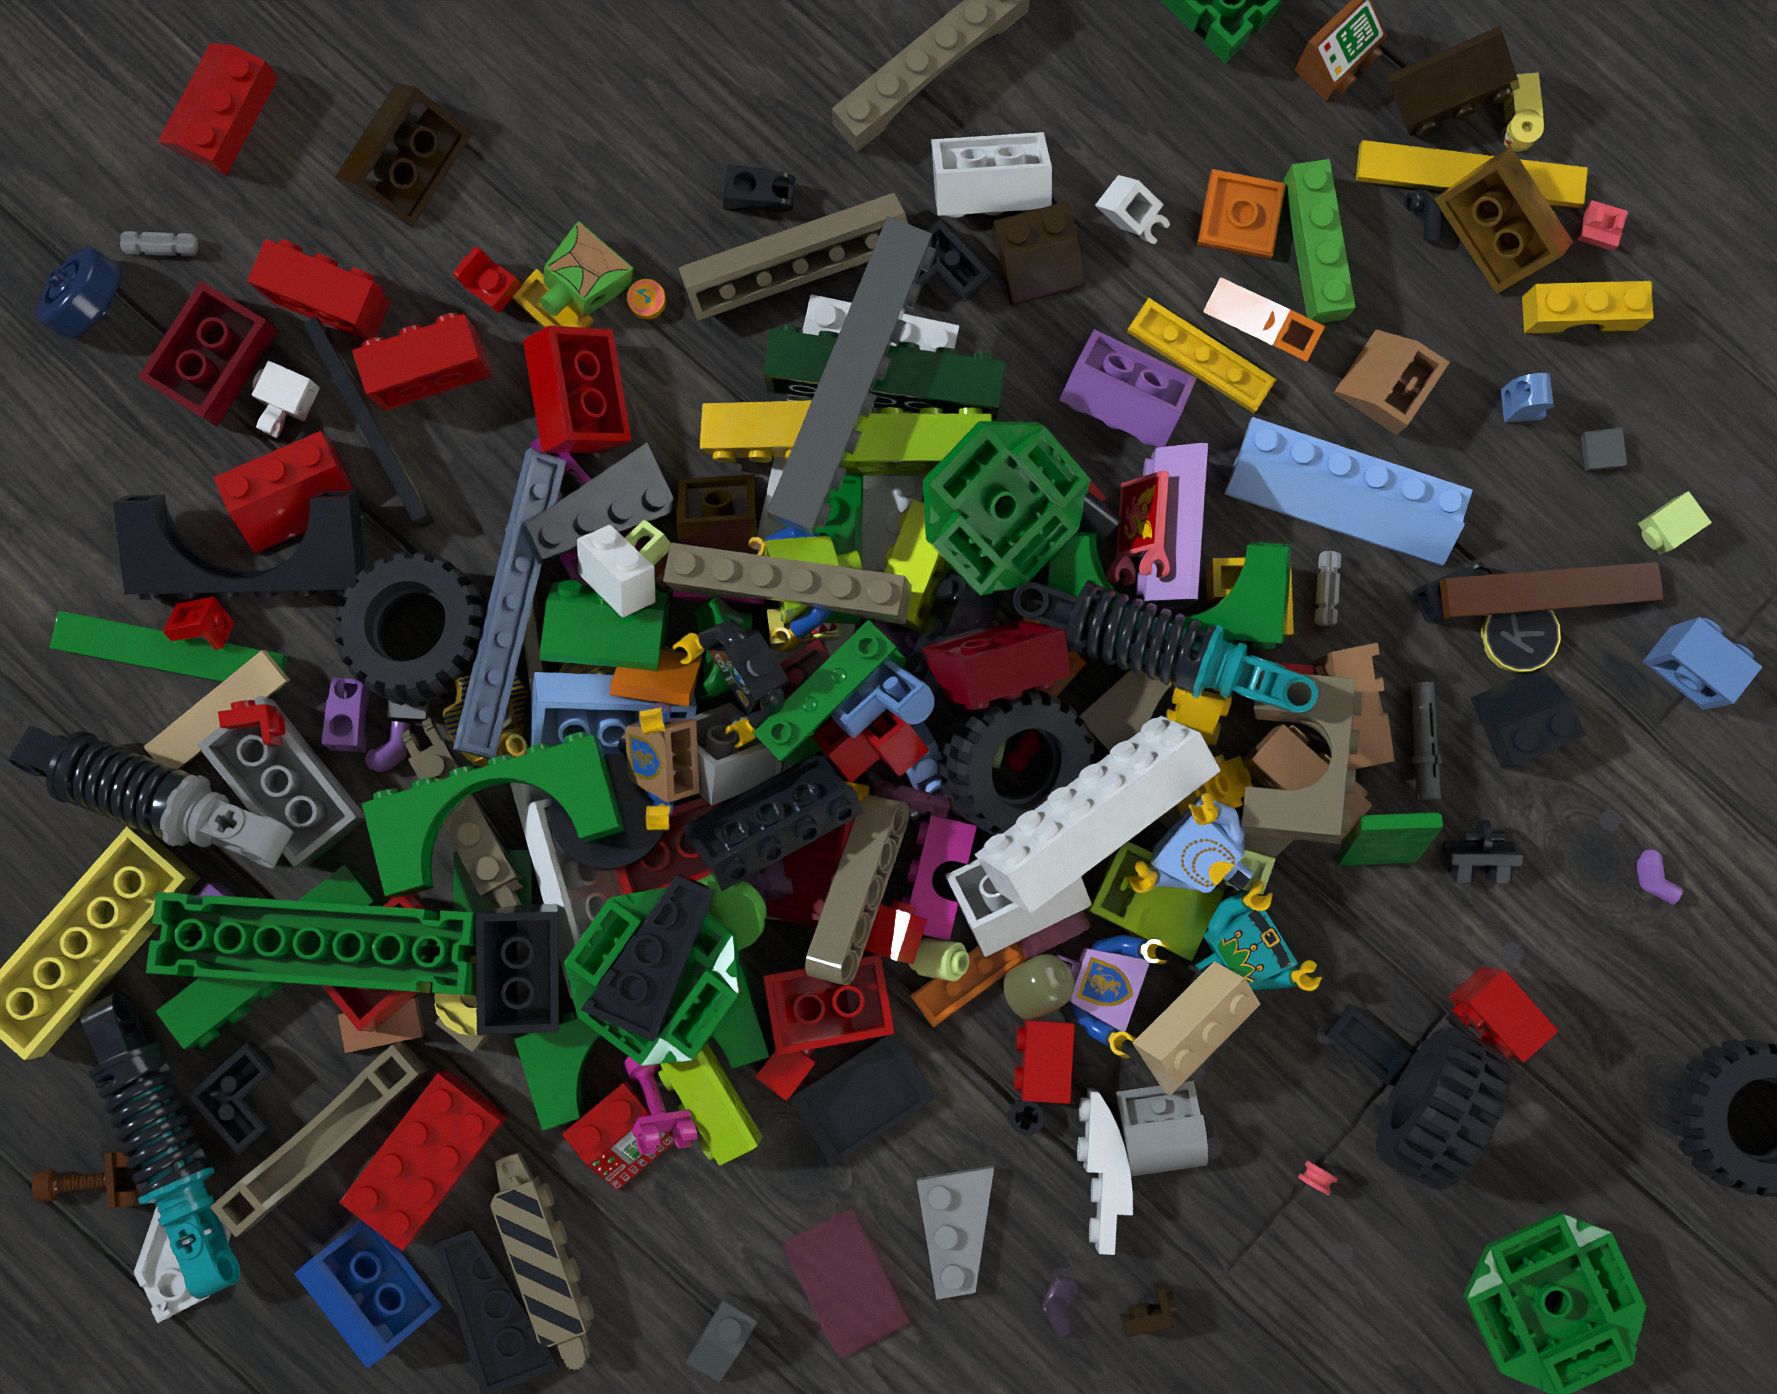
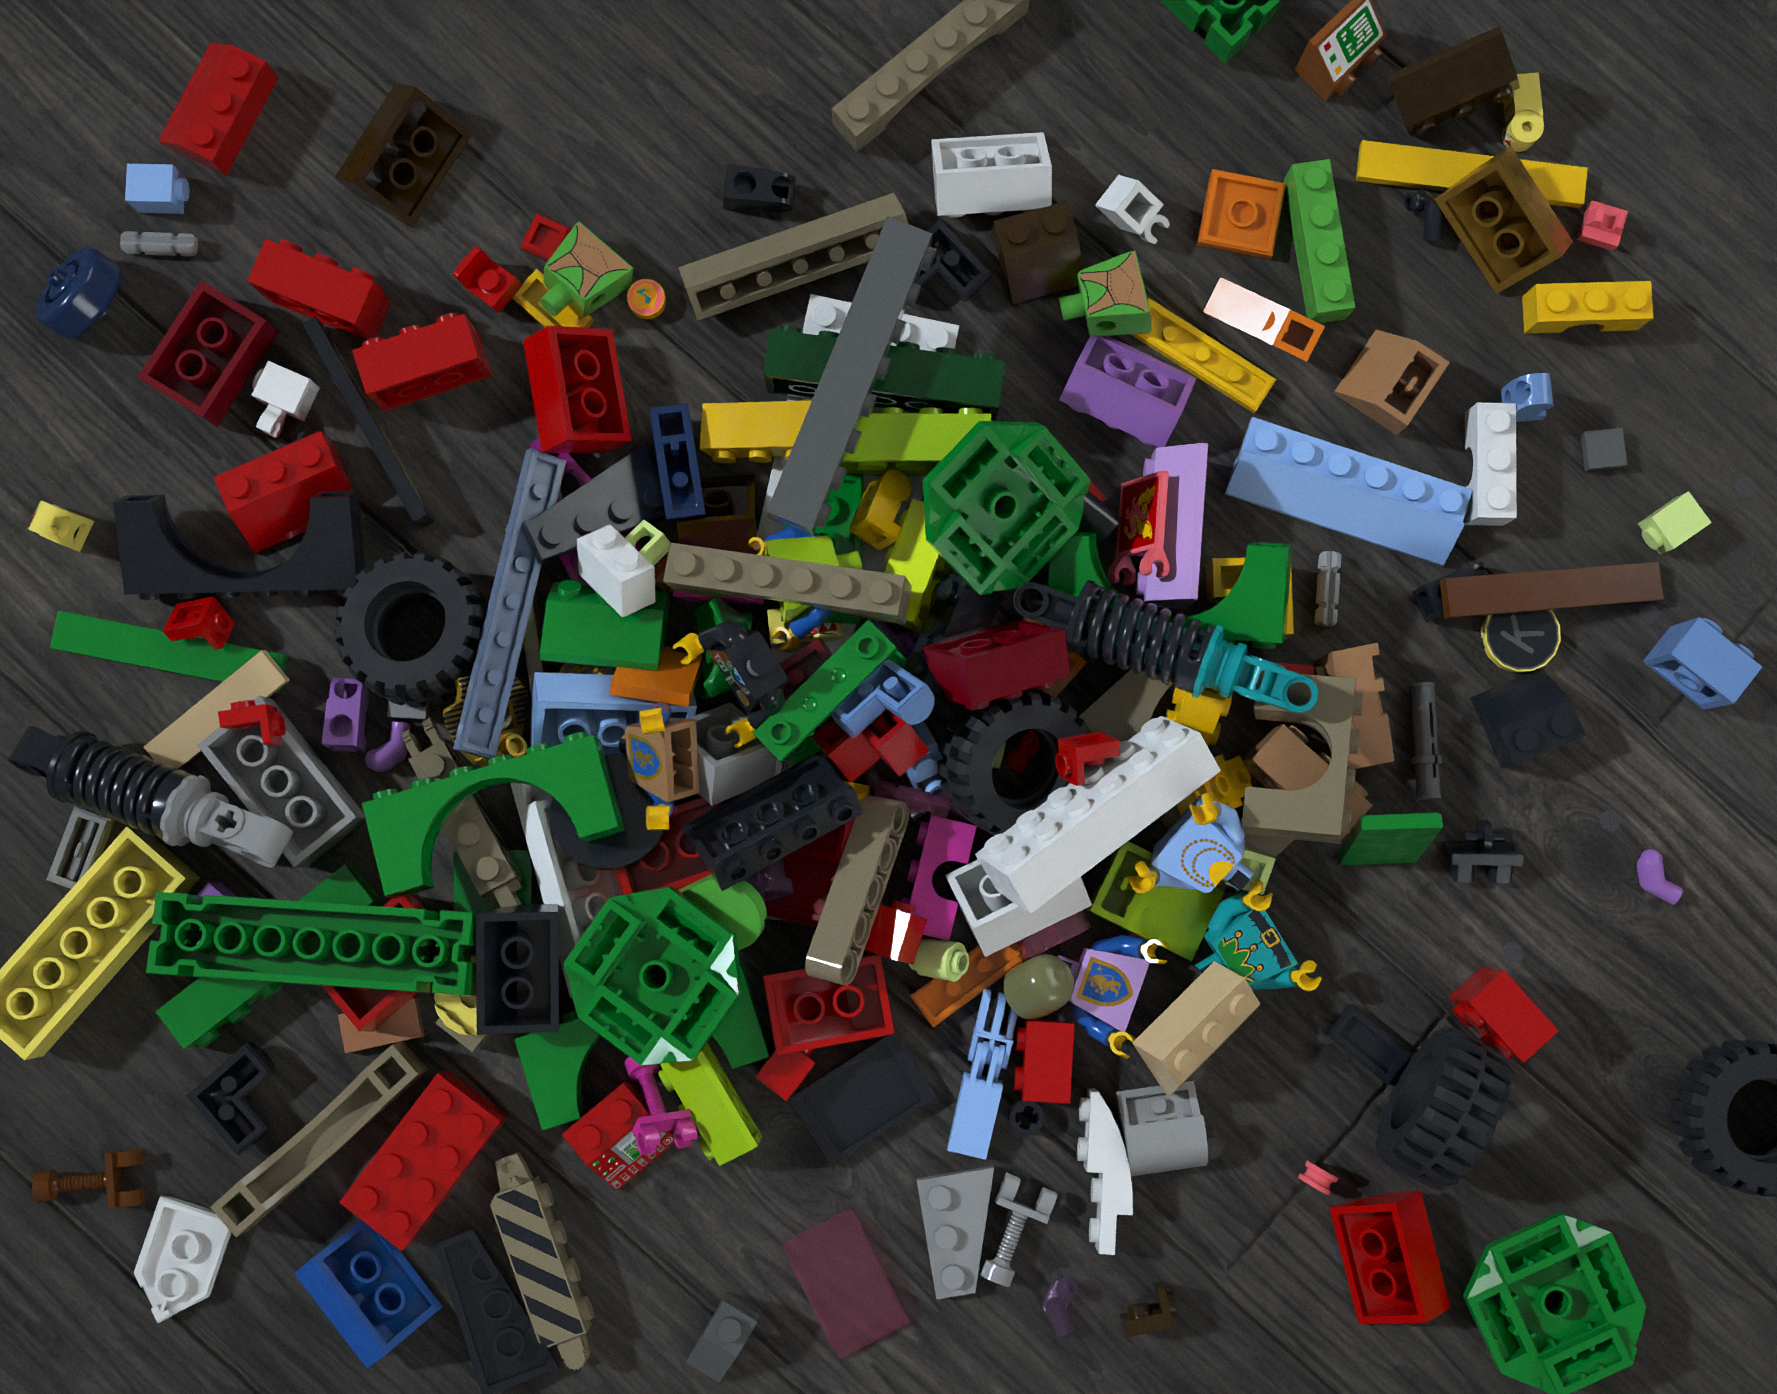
black piece [80,992,240,1299] -> none
black wing [581,874,717,1042] -> none
none -> light yellow leg [27,500,94,552]
none -> light grey tile [46,807,115,889]
none -> light blue brick [125,163,190,214]
none -> red tile [520,213,571,262]
none -> dark blue slope [649,403,706,522]
none -> yellow leg [849,470,911,551]
none -> light blue arm [947,989,1018,1160]
none -> light grey bar [980,1172,1058,1287]
none -> red bracket [1055,731,1120,786]
none -> torso [1059,250,1152,337]
none -> red slope [1329,1190,1451,1324]
none -> white arch [1465,402,1517,526]

